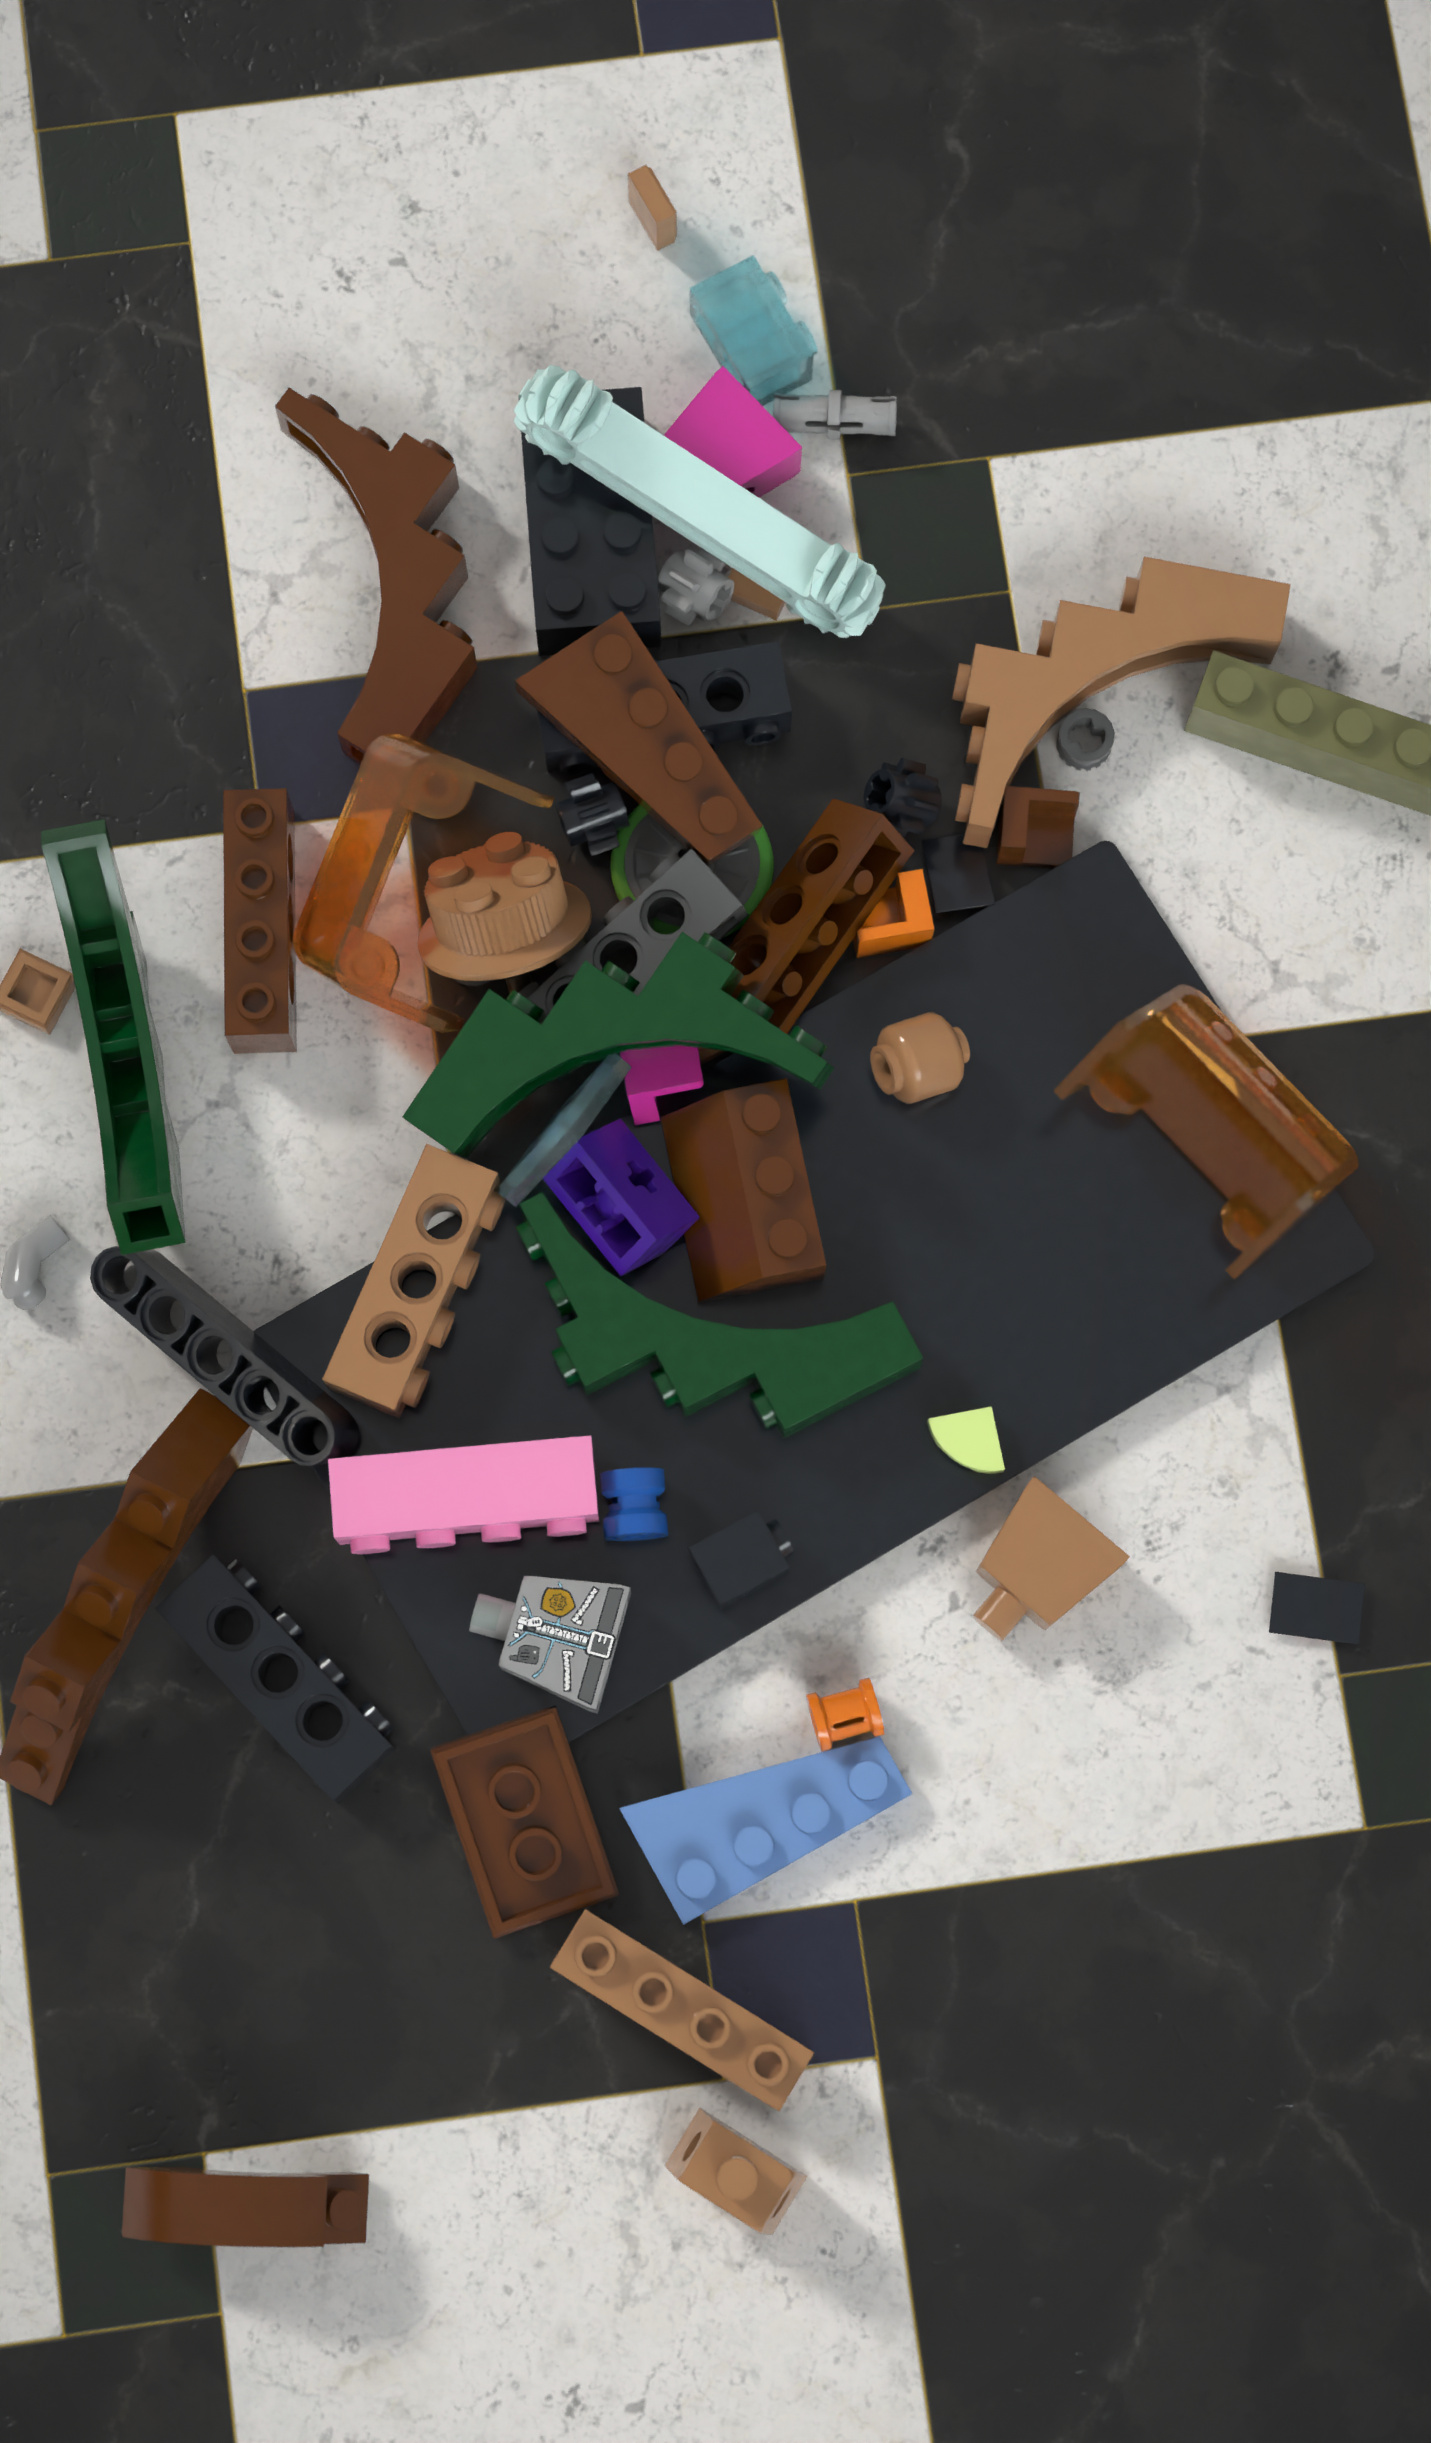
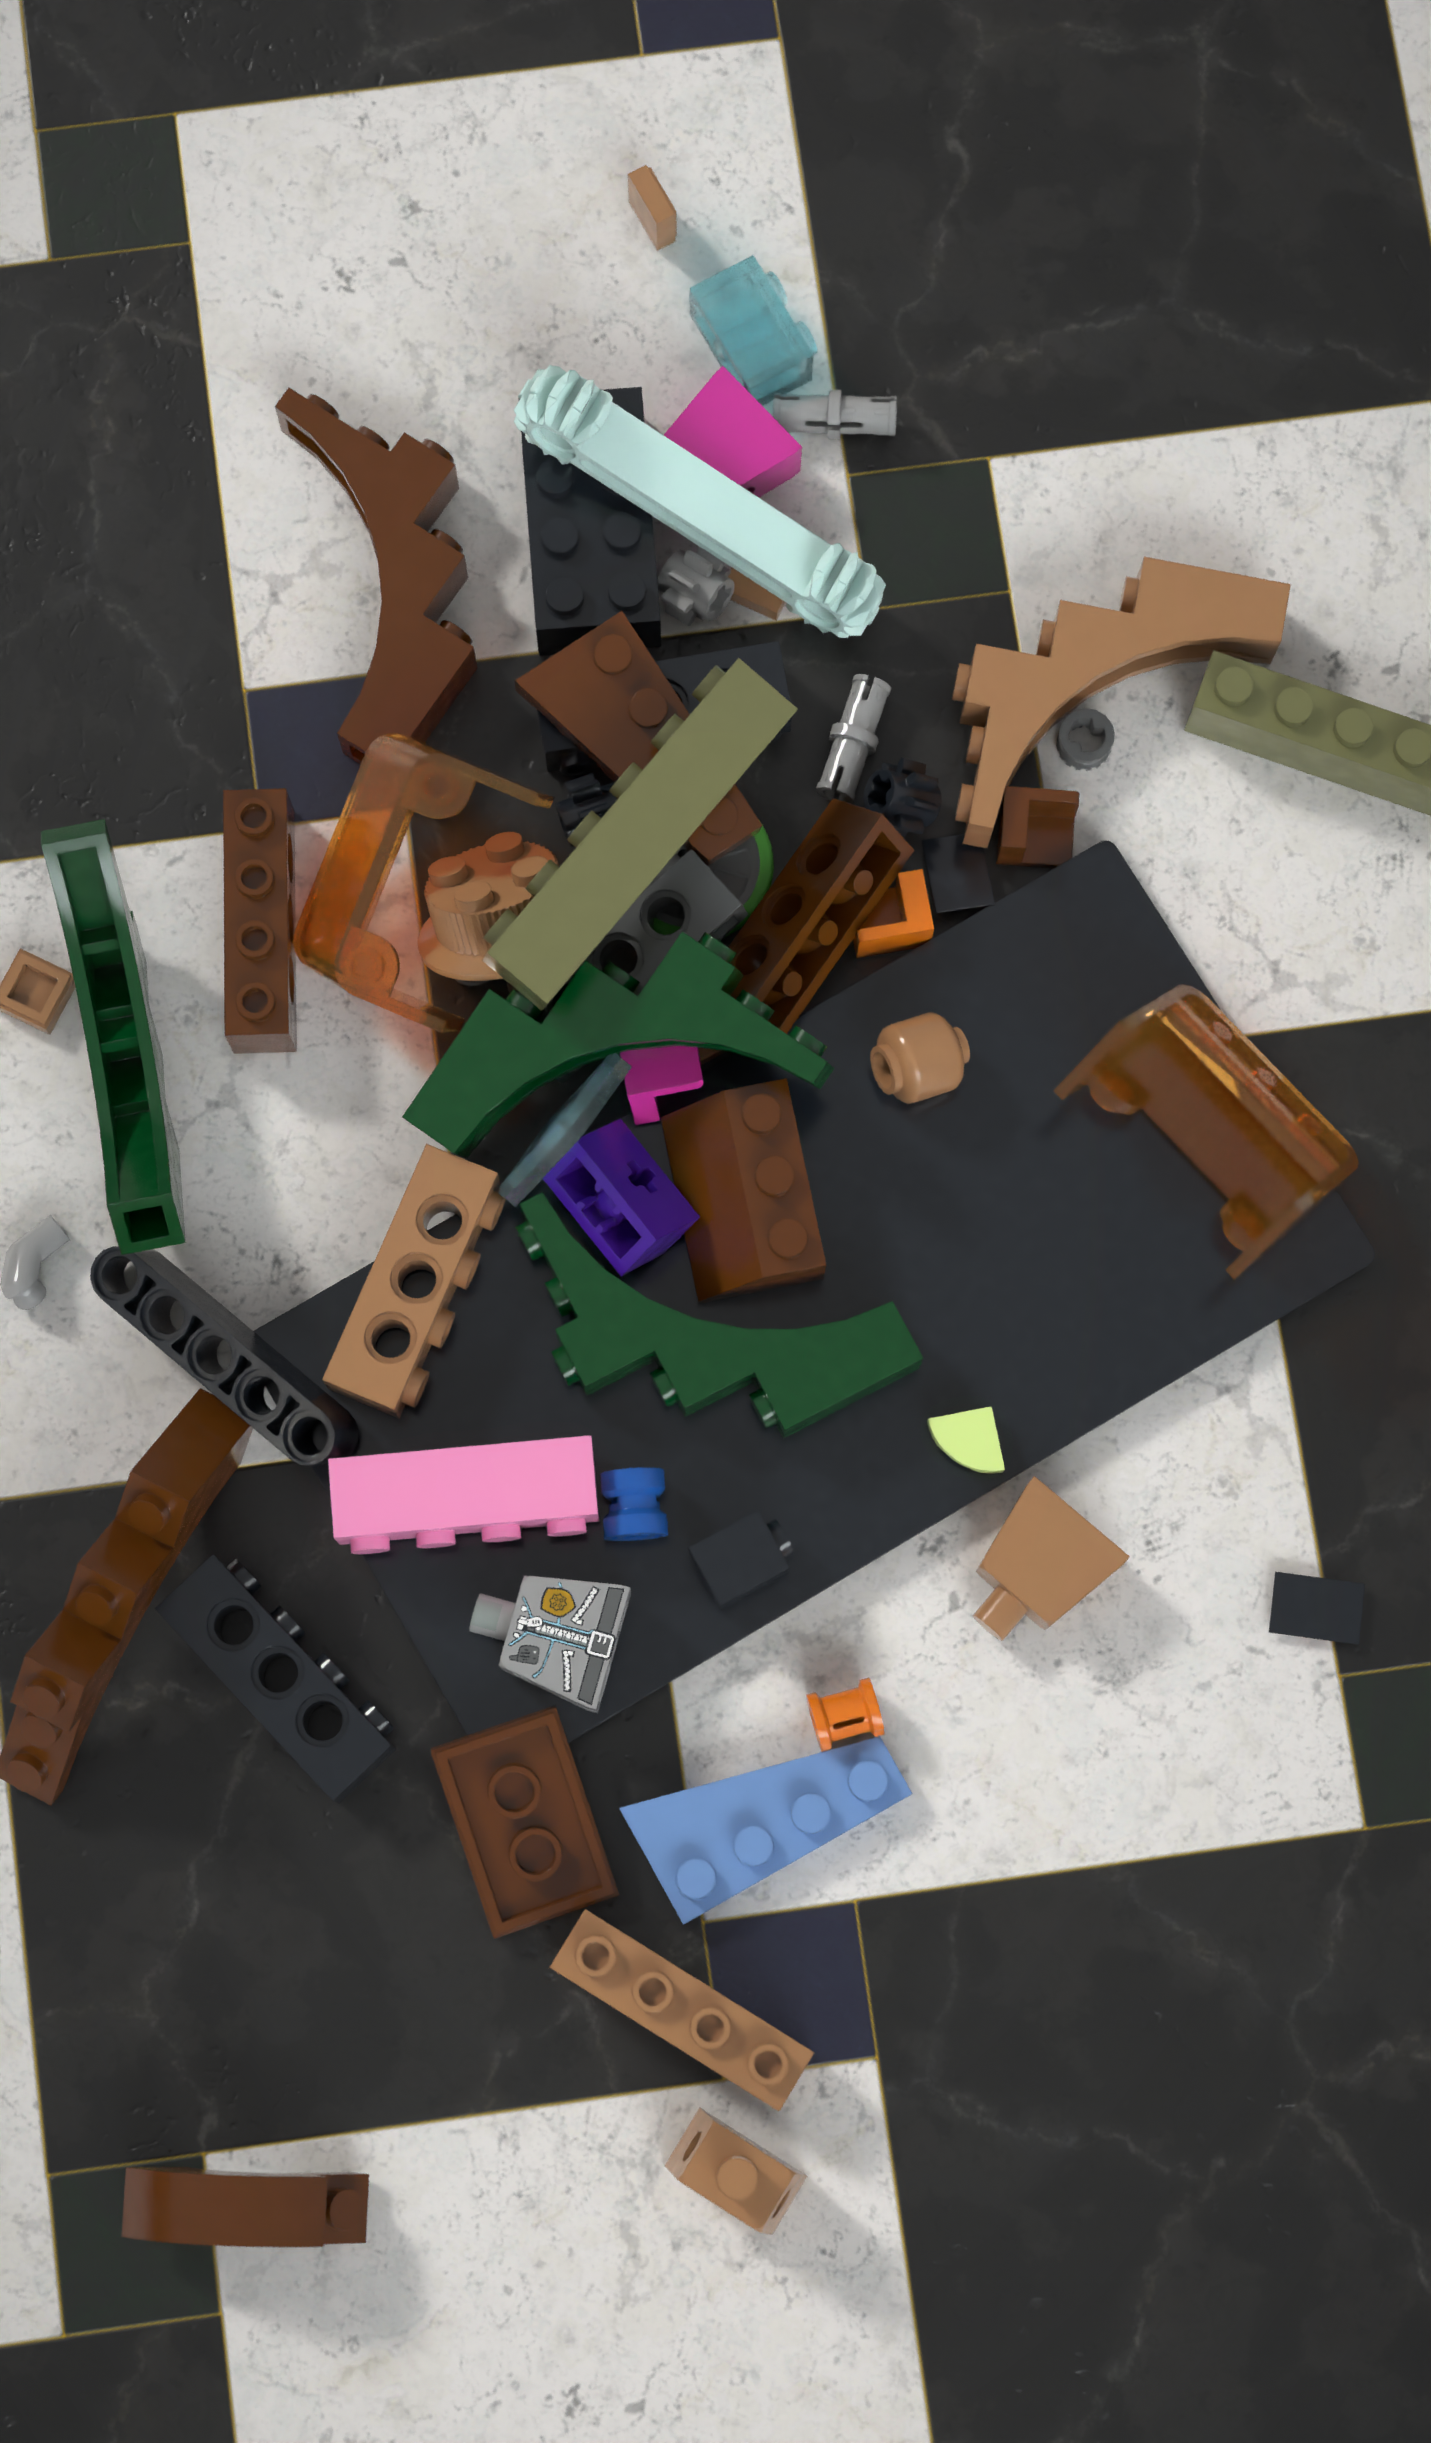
none -> olive brick [482,658,798,1011]
none -> light grey pin [816,674,892,804]

